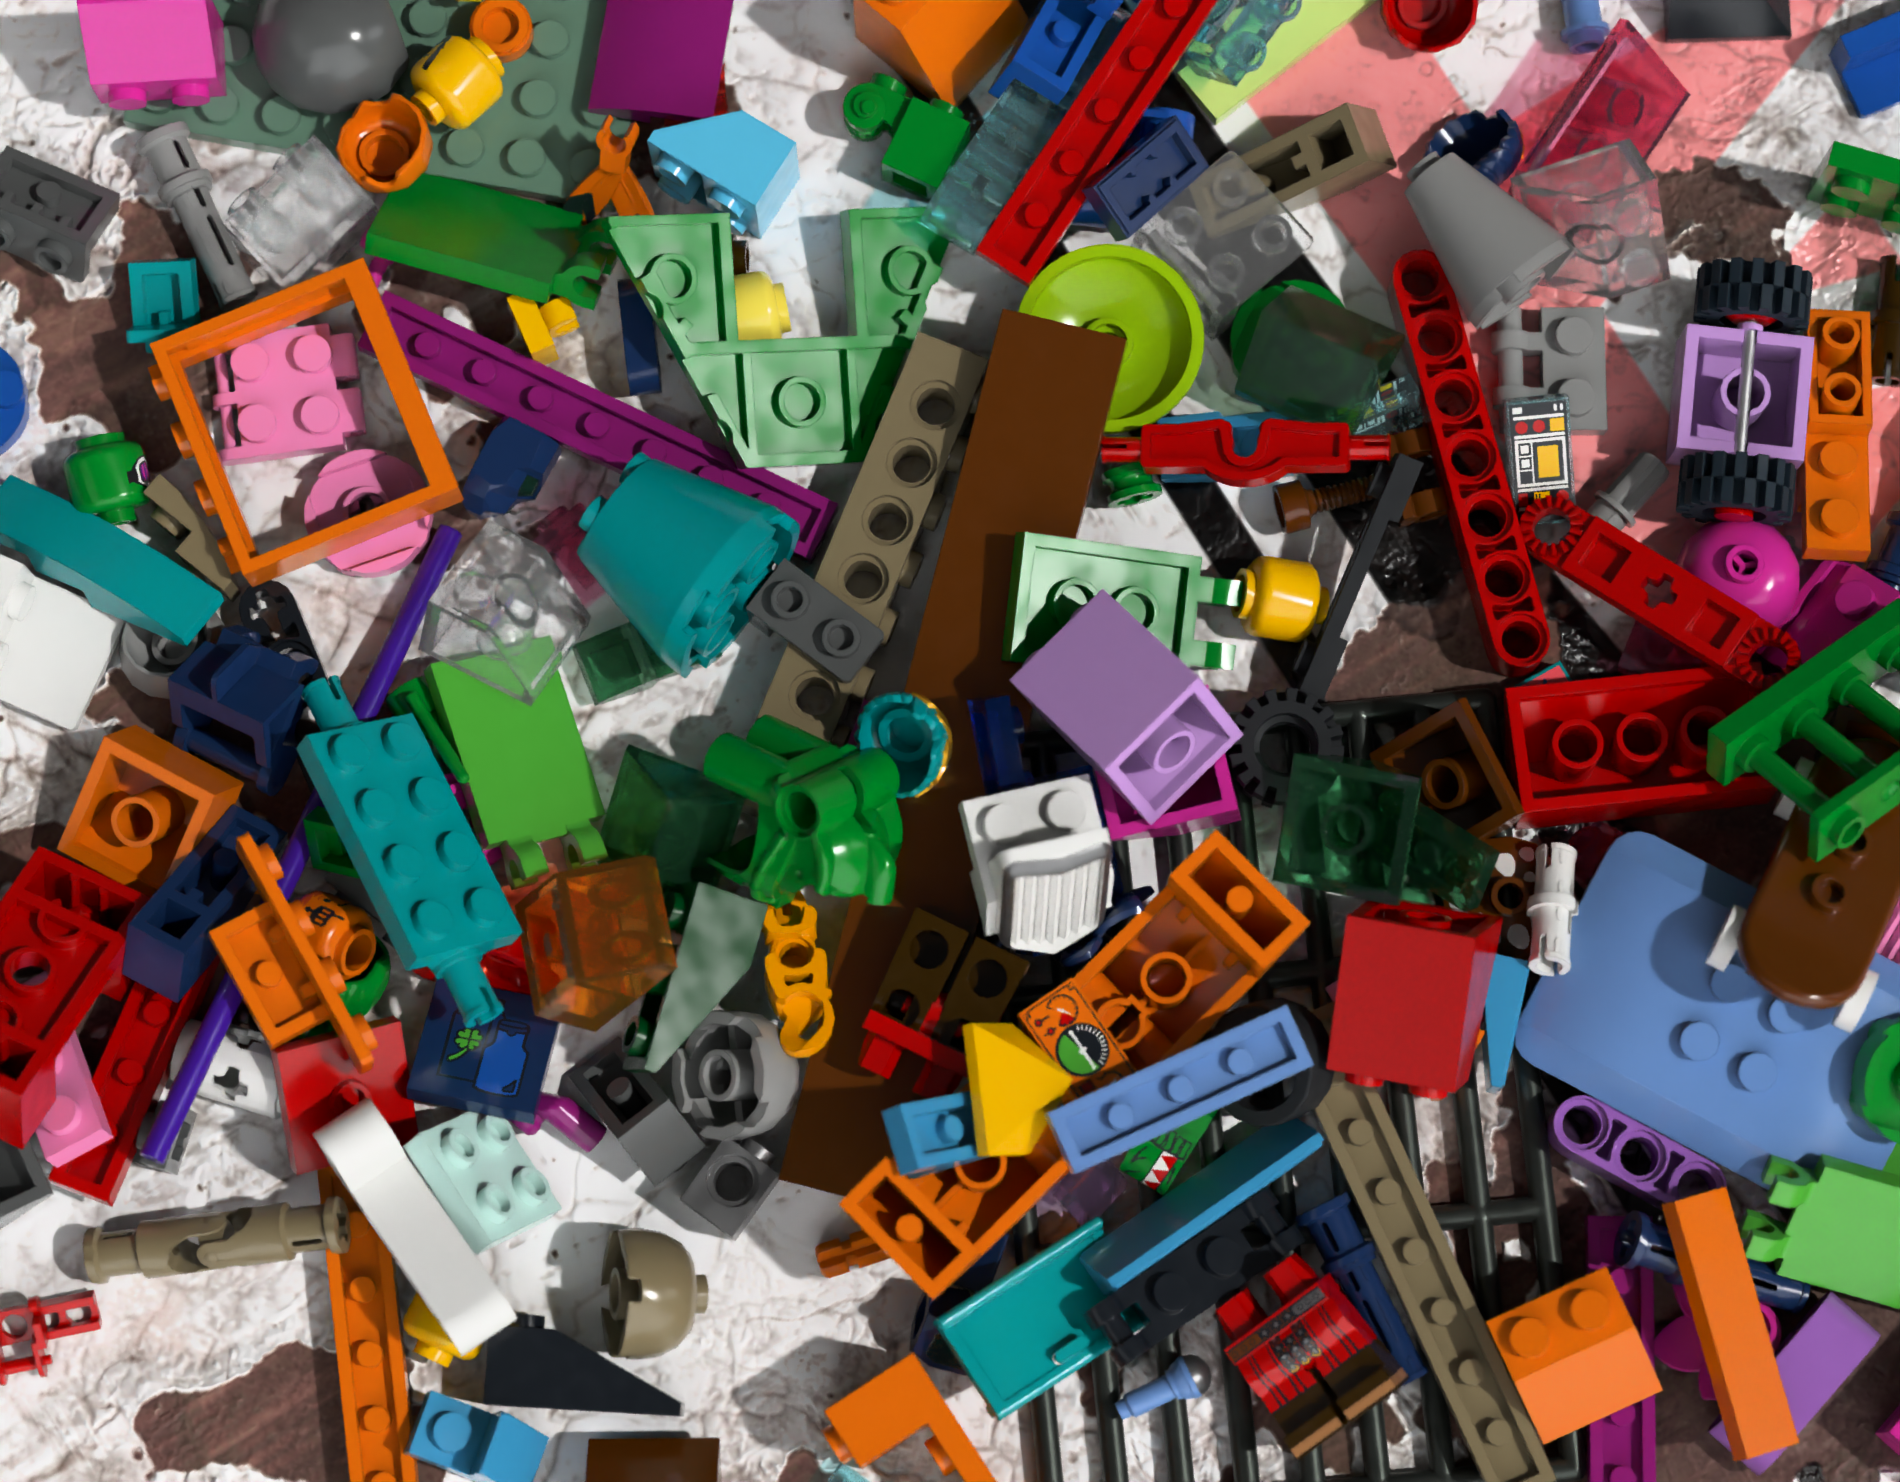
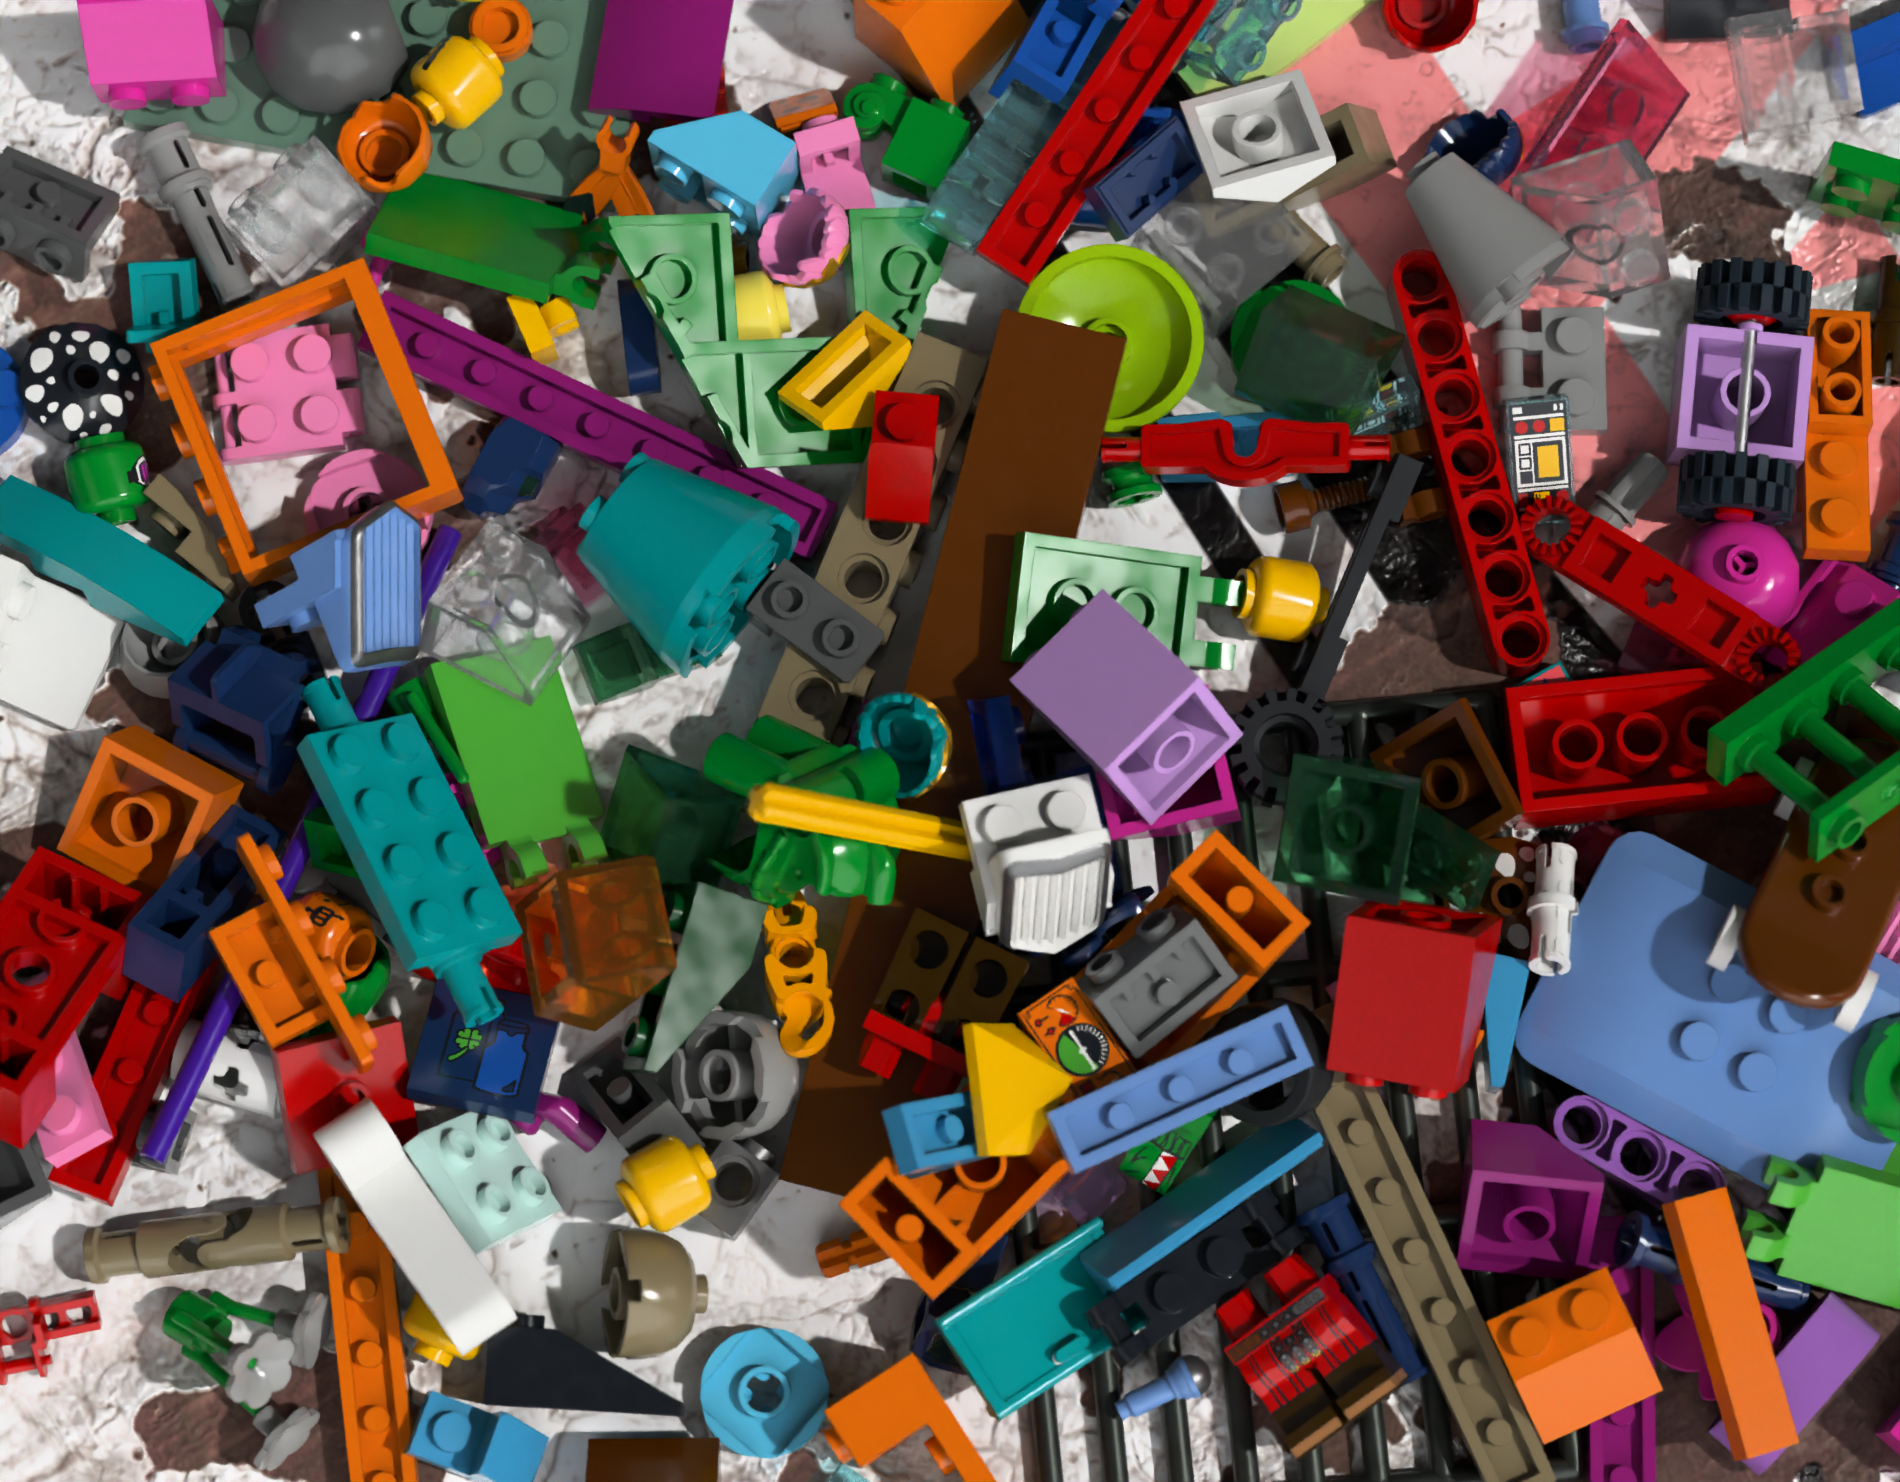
none -> black dish [18,322,145,445]
none -> light grey plant [162,1290,332,1471]
none -> medium blue piece [254,500,422,673]
none -> yellow head [614,1134,717,1233]
none -> medium azure plate [700,1328,830,1459]
none -> yellow axle [747,783,972,862]
none -> bright pink hair [756,188,850,288]
none -> orange slope [769,88,838,140]
none -> yellow slope [777,310,912,431]
none -> bright pink bracket [793,115,876,268]
none -> red slope [865,390,940,525]
none -> dark grey bracket [1076,904,1239,1060]
none -> white slope [1179,69,1336,202]
none -> dark tan pin [1266,209,1347,288]
none -> magenta slope [1455,1119,1605,1280]
none -> clear plate [1723,8,1864,145]

